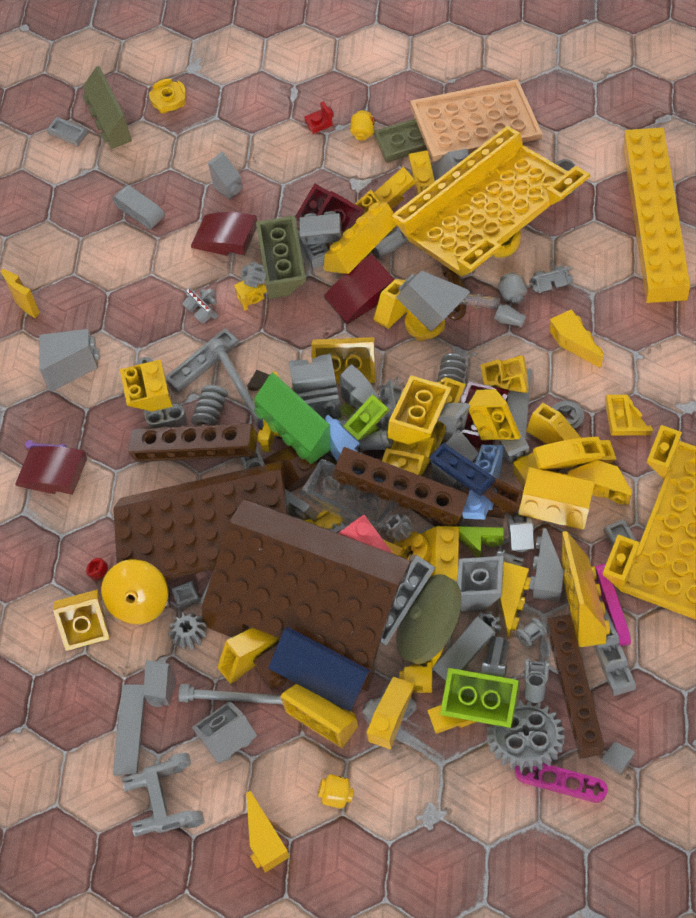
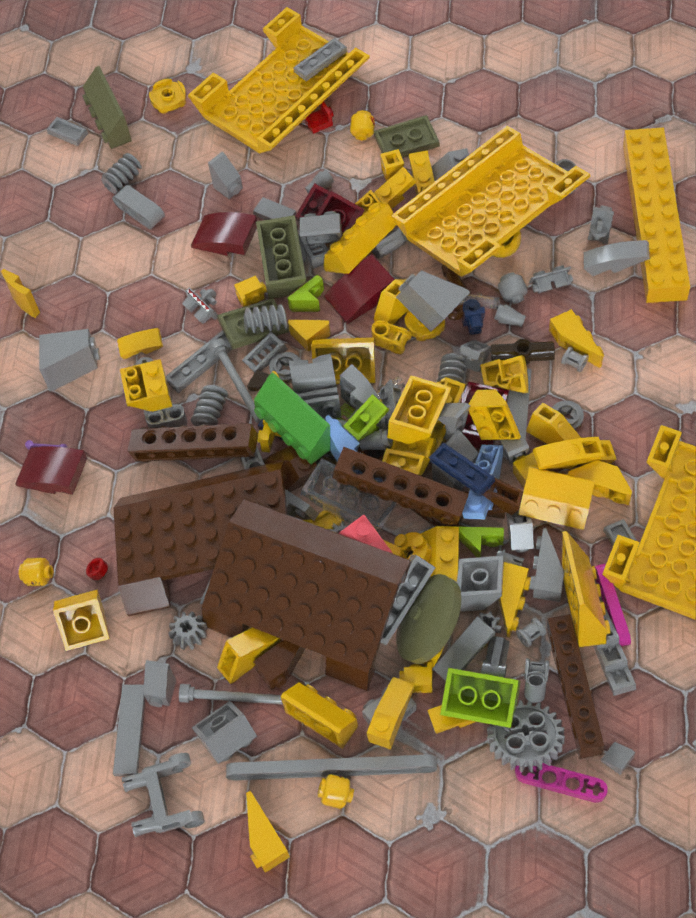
yellow dish [101,559,169,624] -> none
light grey tile [172,581,200,610] -> none
light grey gear [241,261,266,288] -> none
dark blue piece [268,627,370,712] -> none
light grey gear [384,513,413,542] -> none
light nougat plate [410,79,542,162] -> none
yellow wing [604,395,653,436] -> none
none -> yellow head [19,558,54,586]
none -> light grey piece [101,153,142,194]
none -> yellow slope [117,328,163,359]
none -> yellow slope [188,7,370,154]
none -> olive tile [217,298,289,350]
none -> light grey beam [226,755,437,780]
none -> light grey slope [242,332,288,372]
none -> light grey piece [244,304,287,334]
none -> light grey tile [253,197,296,220]
none -> light grey gear [269,352,301,382]
none -> lime slope [287,274,324,312]
none -> yellow slope [288,320,331,352]
none -> light grey tile [294,38,347,81]
none -> light grey cone [305,170,334,193]
none -> yellow piece [371,320,412,354]
none -> yellow brick [380,149,404,181]
none -> light grey slope [459,340,491,372]
none -> dark blue hips [462,299,486,335]
none -> dark brown piece [491,339,555,365]
none -> light grey bush [561,347,589,372]
none -> light grey slope [583,240,650,276]
none -> light grey hips [588,205,614,244]

